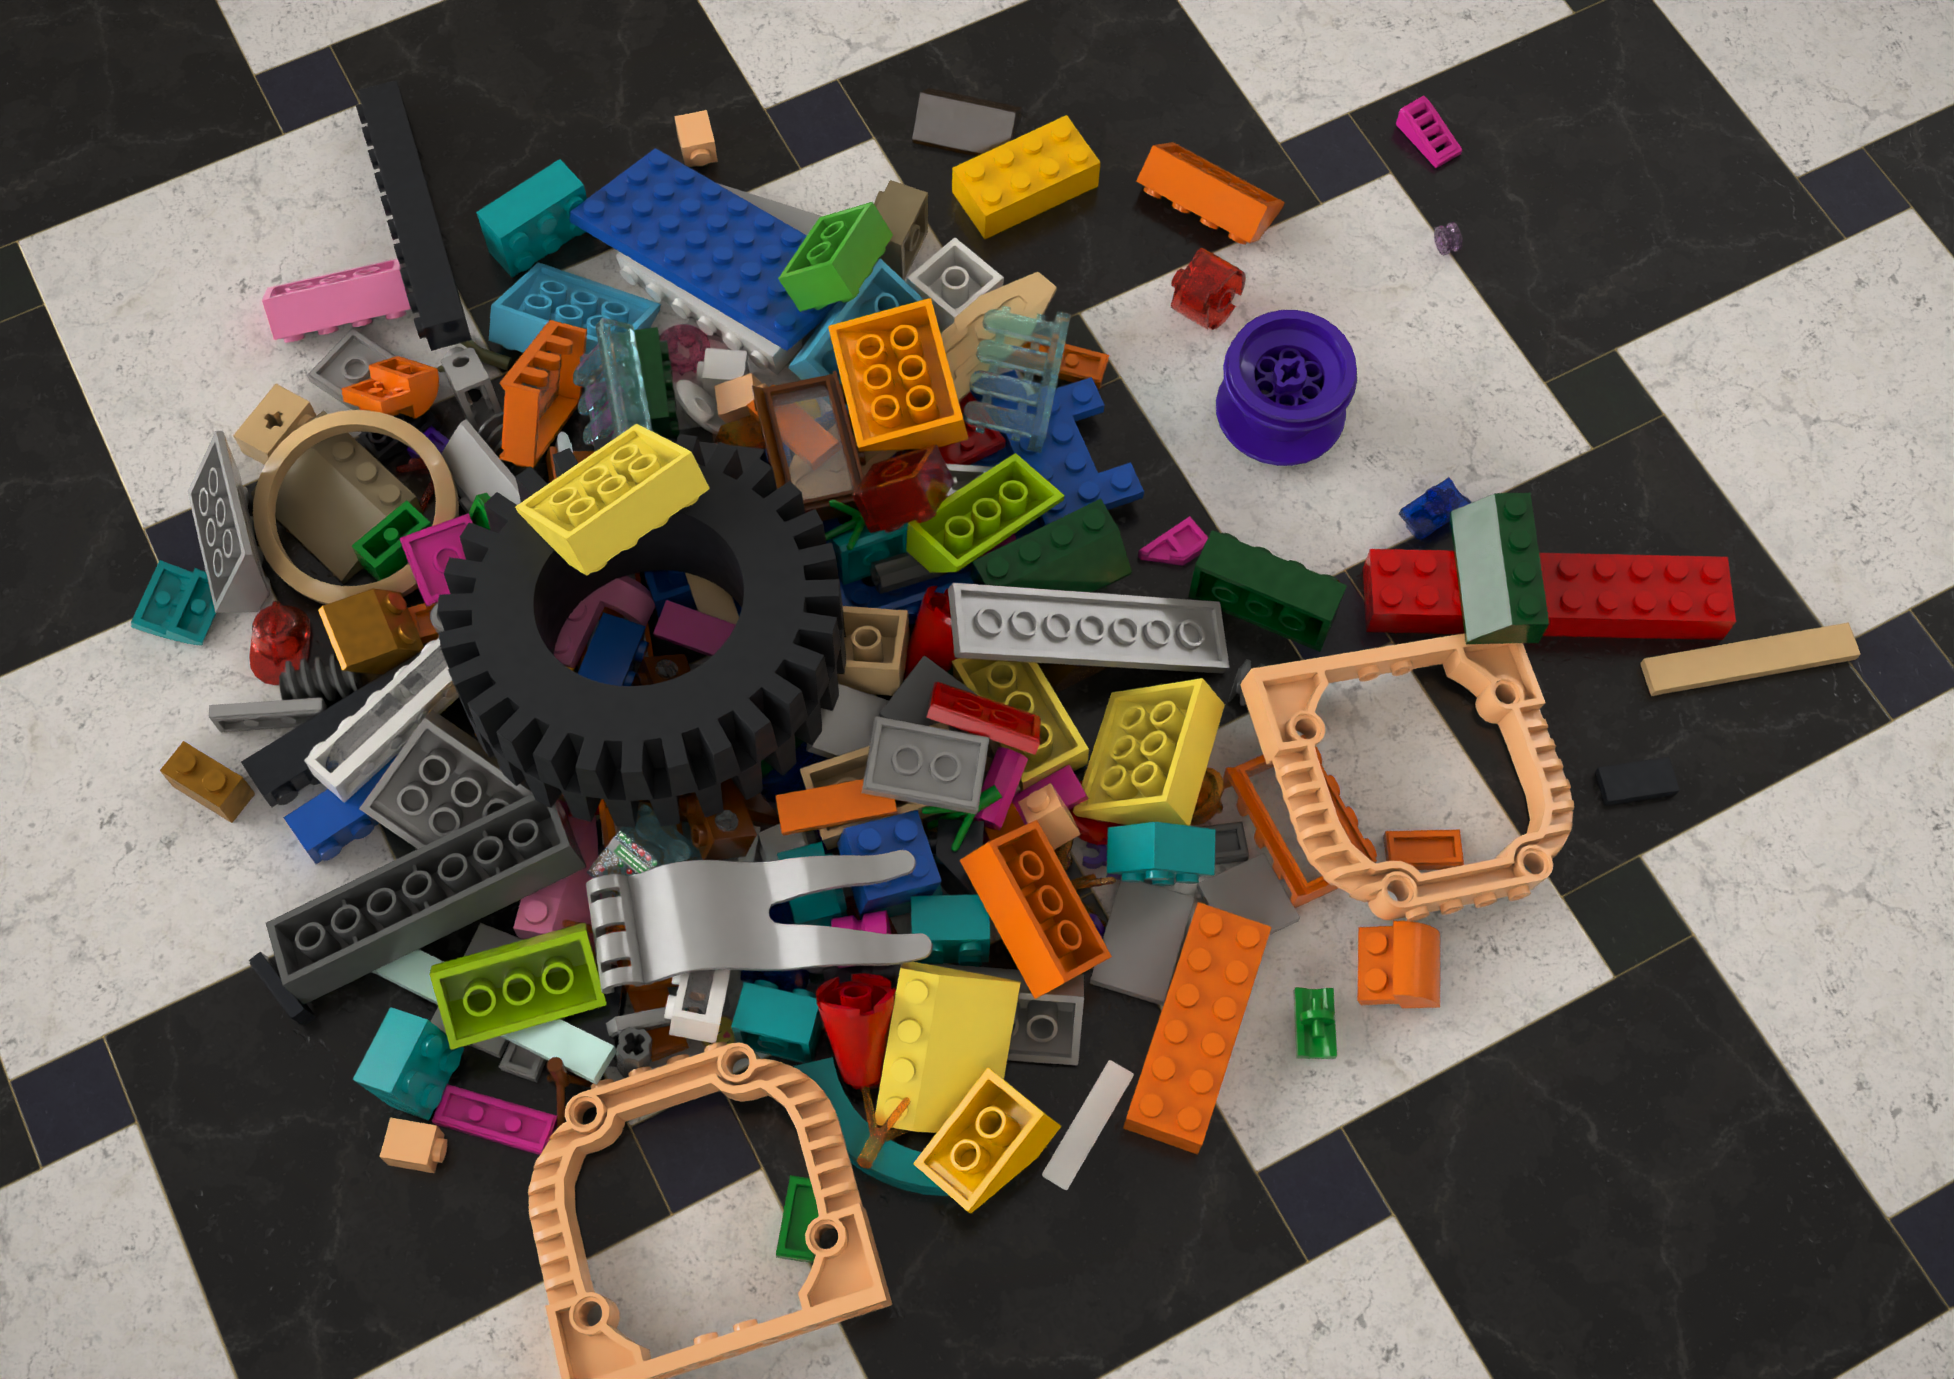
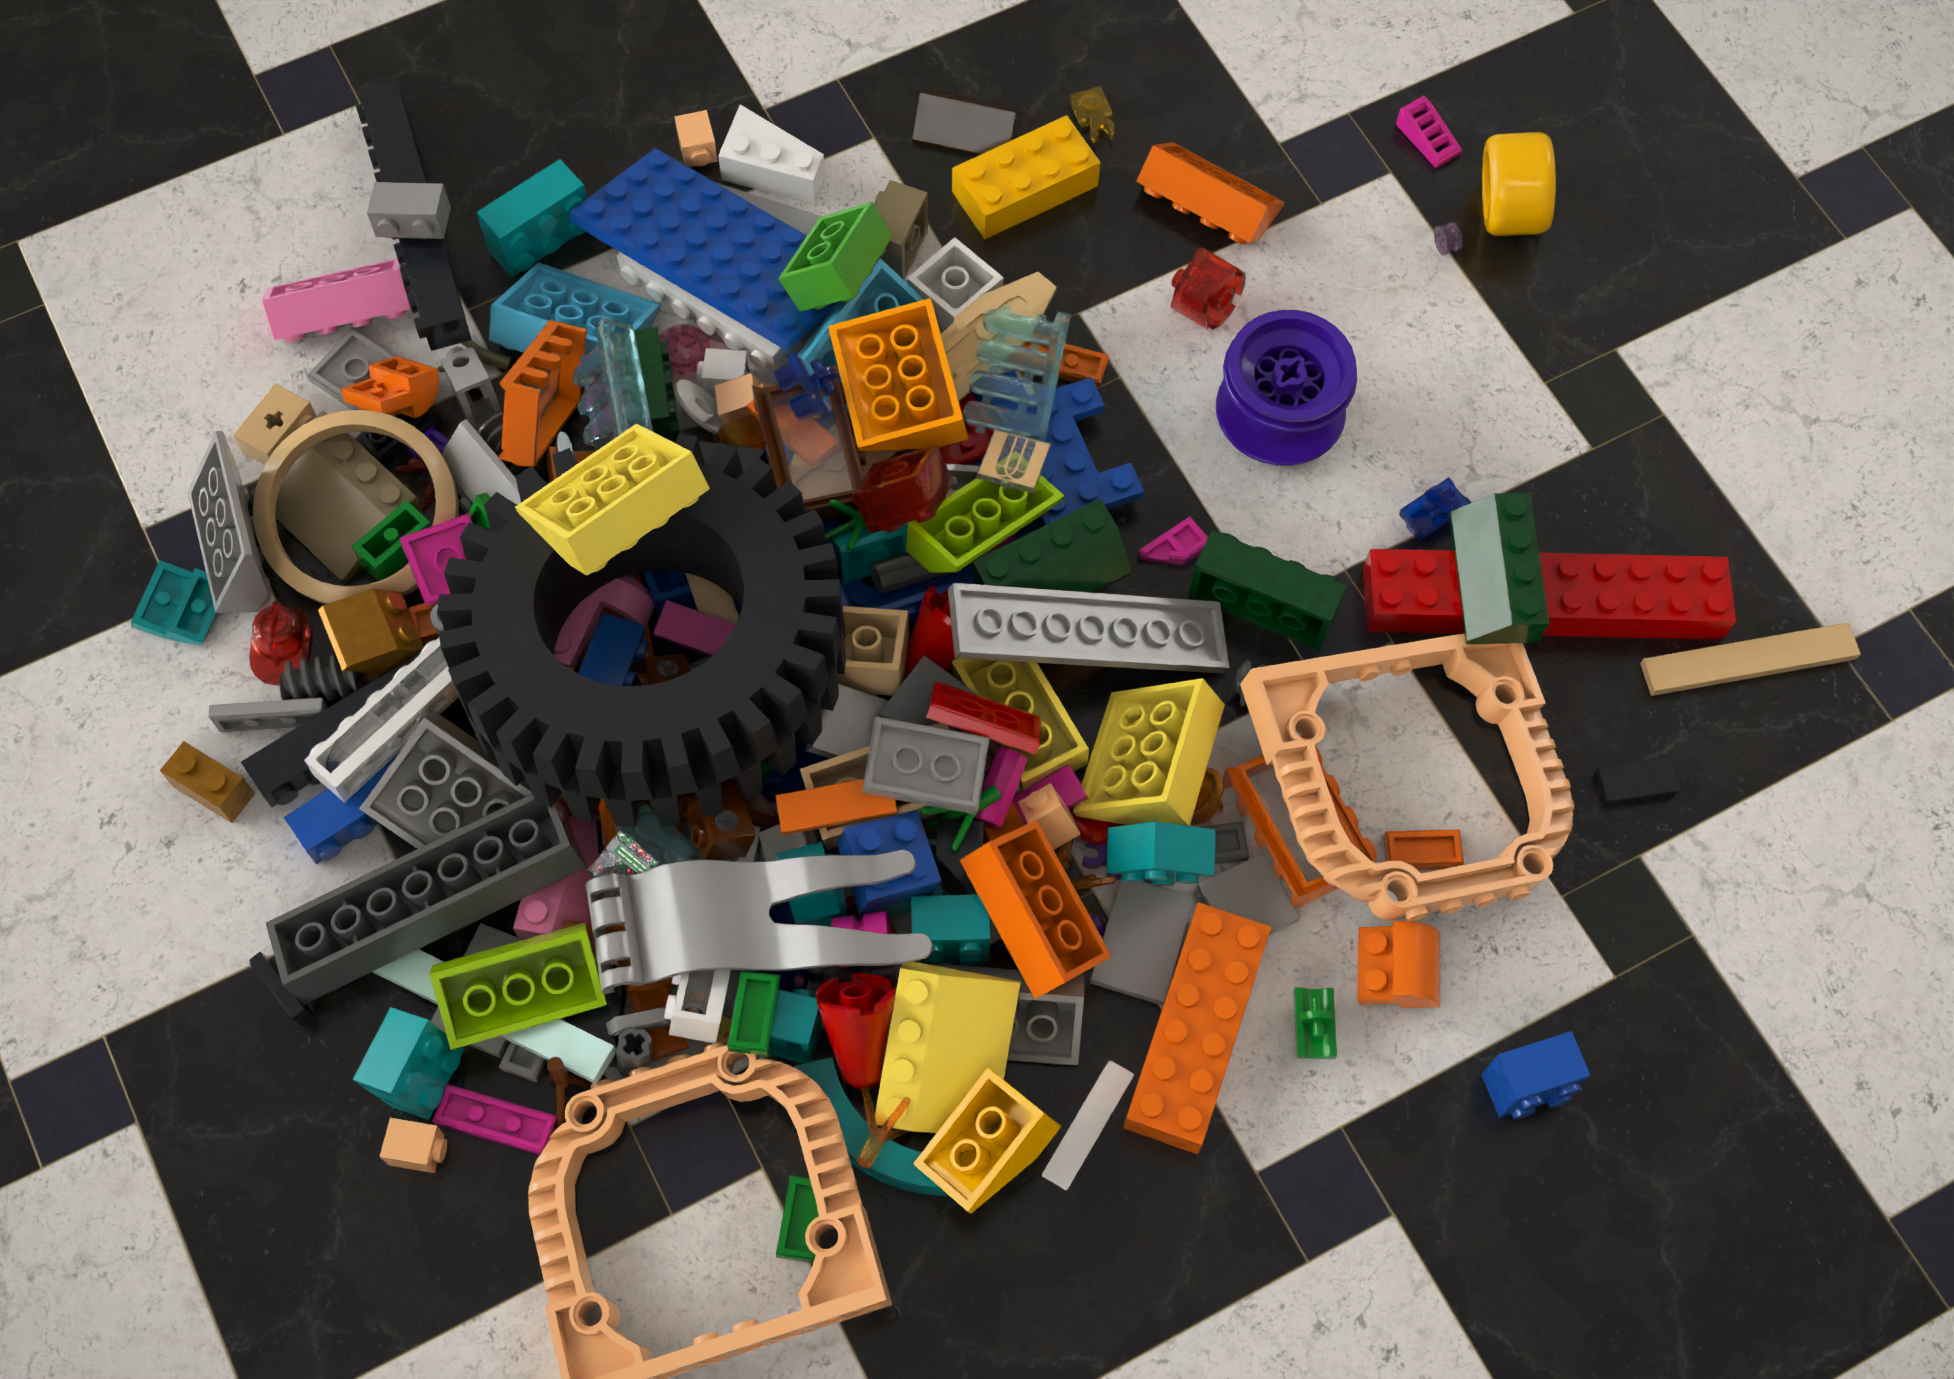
none -> light grey brick [367,182,451,239]
none -> white wedge [718,105,825,204]
none -> green tile [727,970,781,1056]
none -> clear blue hips [773,350,838,421]
none -> piece [977,429,1051,493]
none -> clear yellow plate [1070,86,1115,143]
none -> blue brick [1481,1031,1591,1120]
none -> yellow wheel [1482,132,1556,236]

